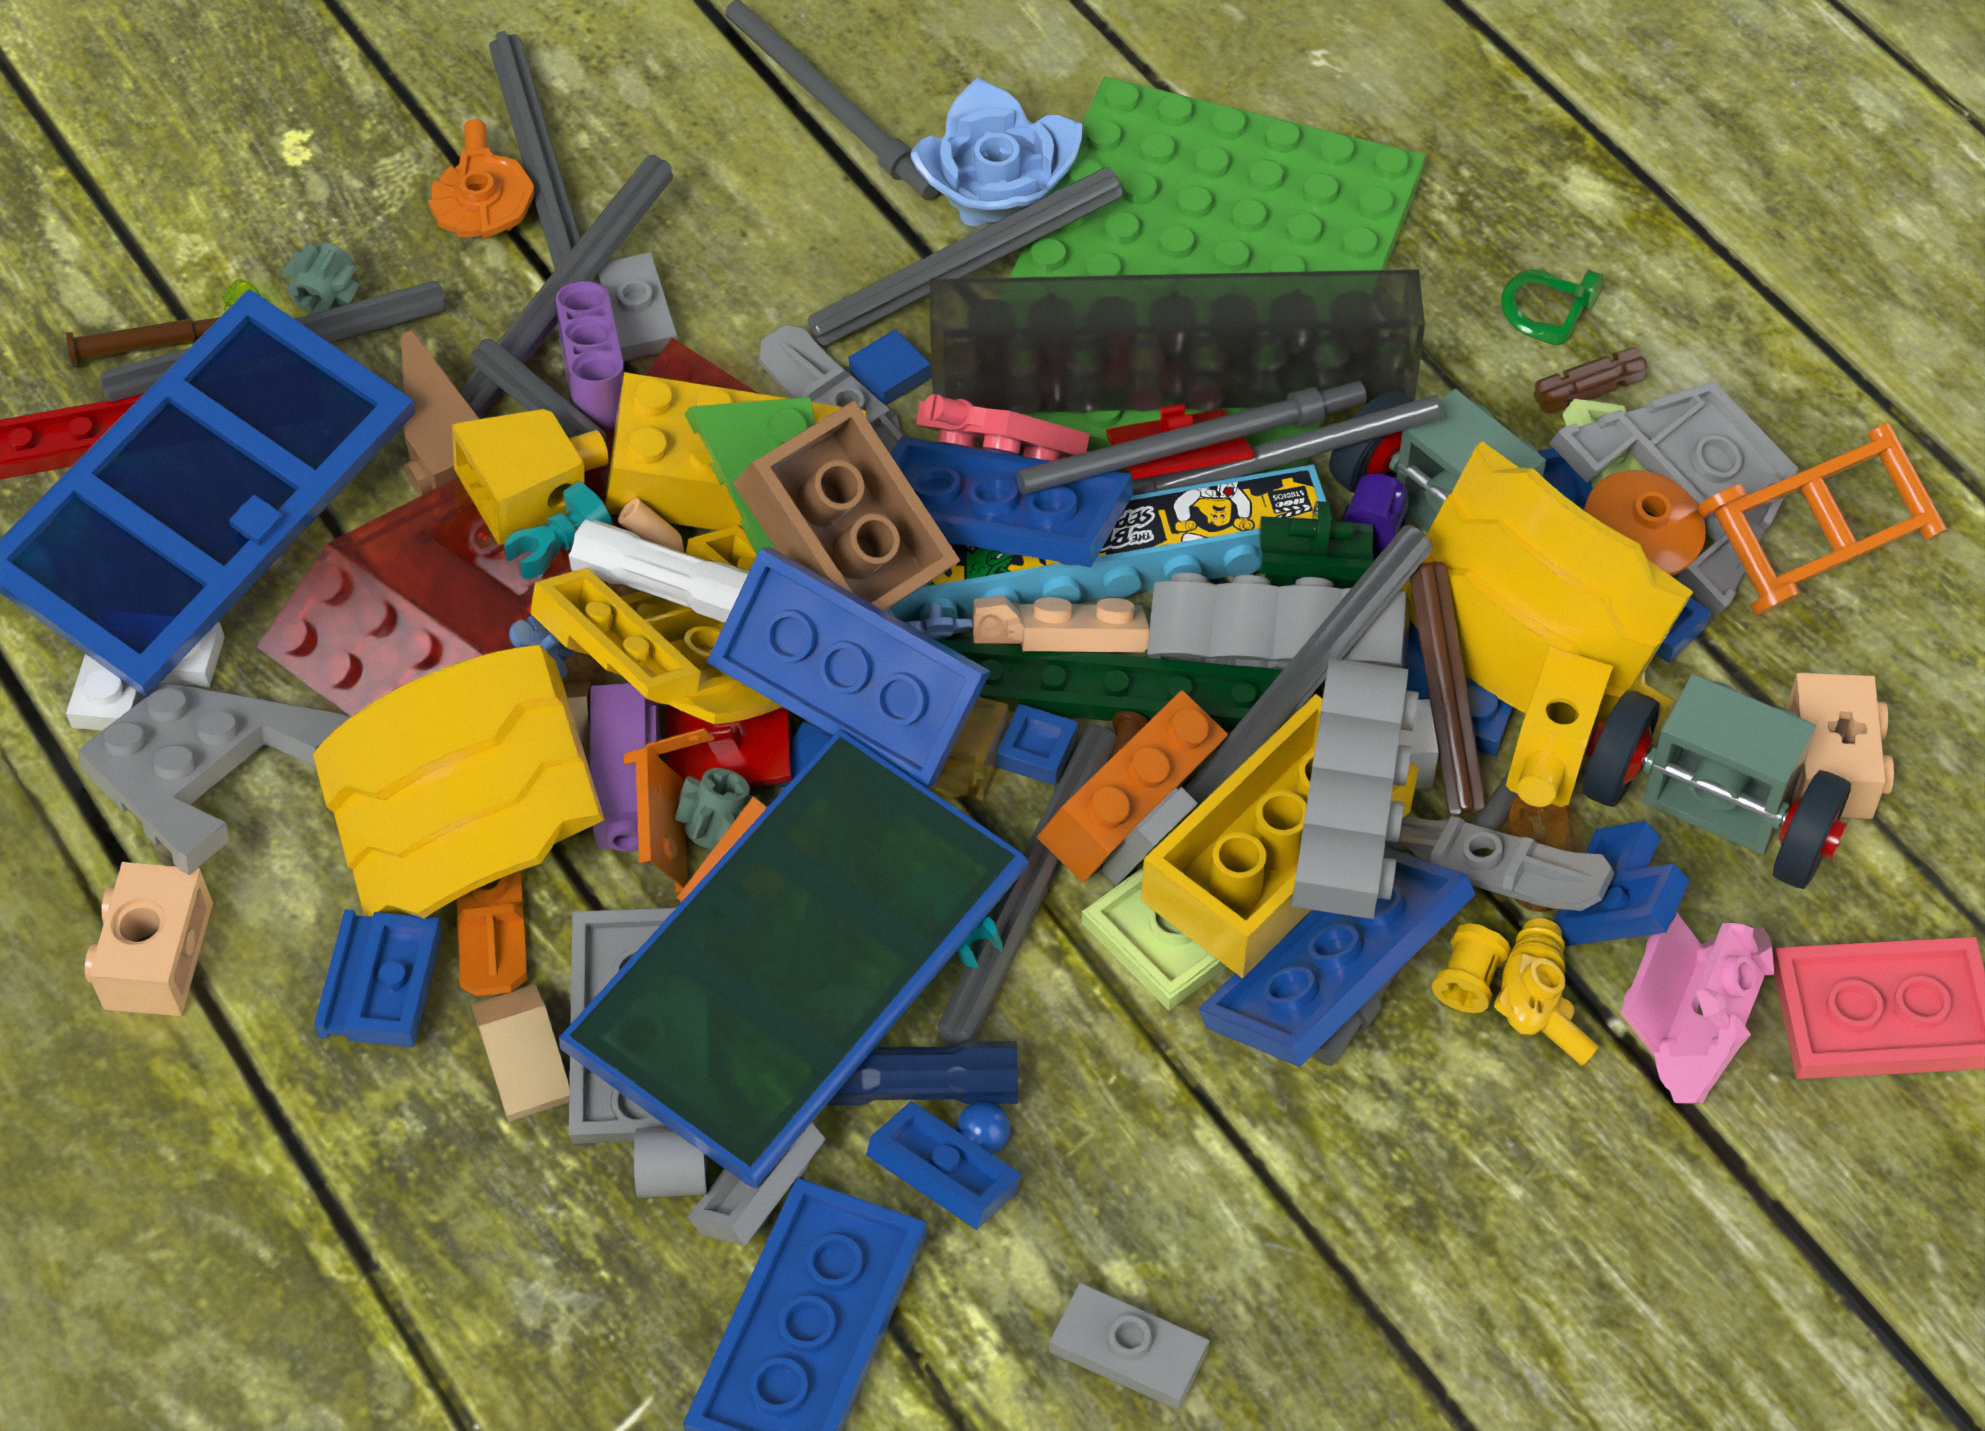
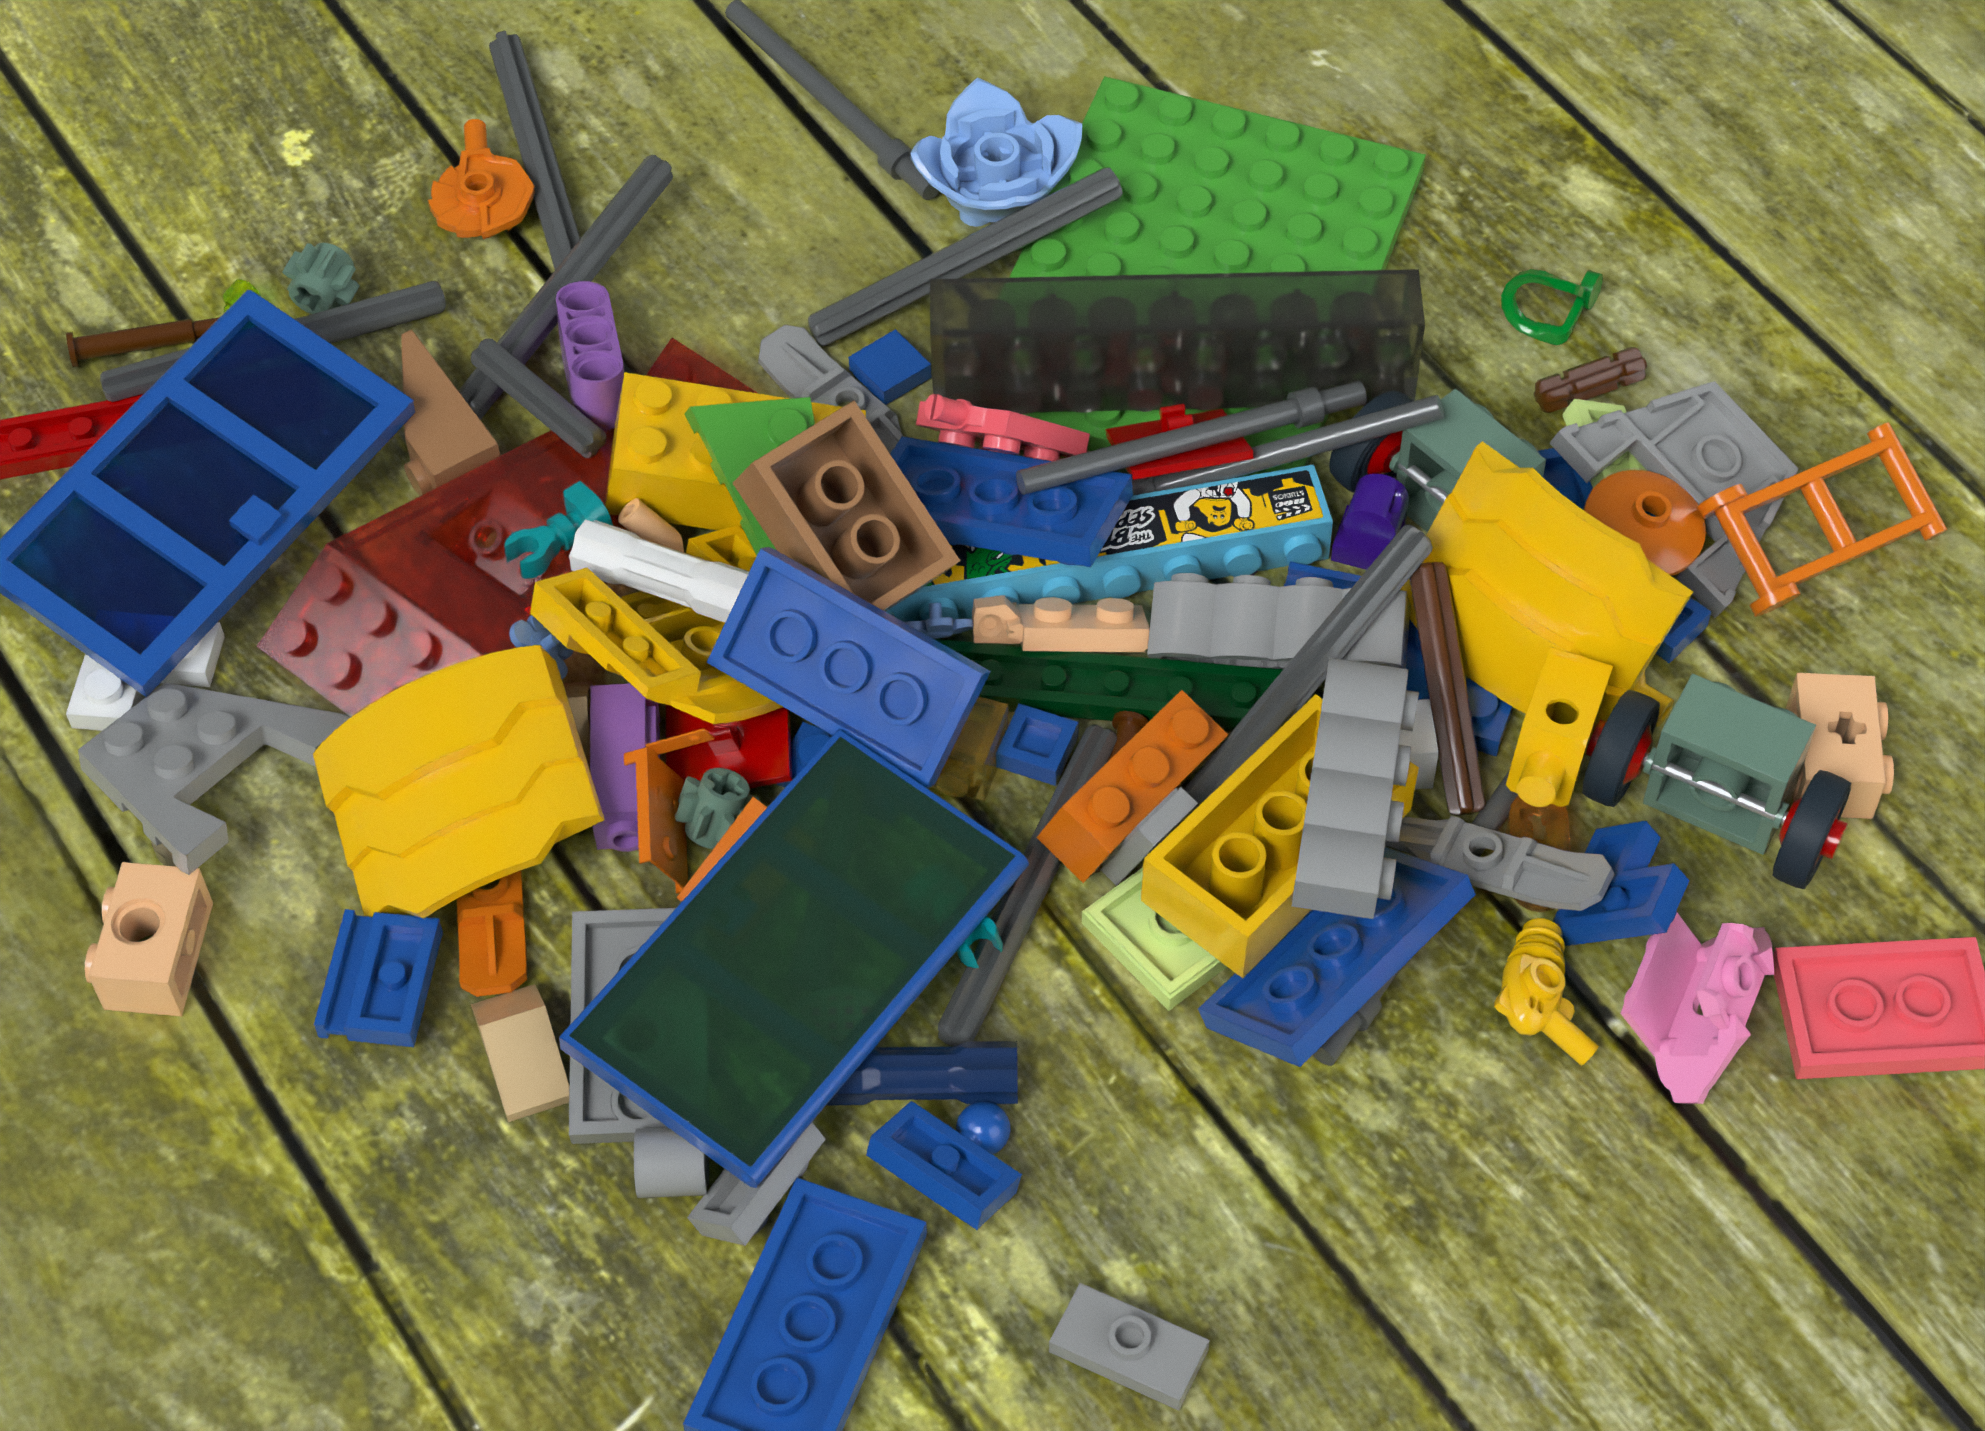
yellow torso [452,409,609,545] -> none
light grey plate [597,252,679,362] -> none
dark green hips [1259,501,1375,589] -> none
yellow bush [1431,923,1511,1014] -> none

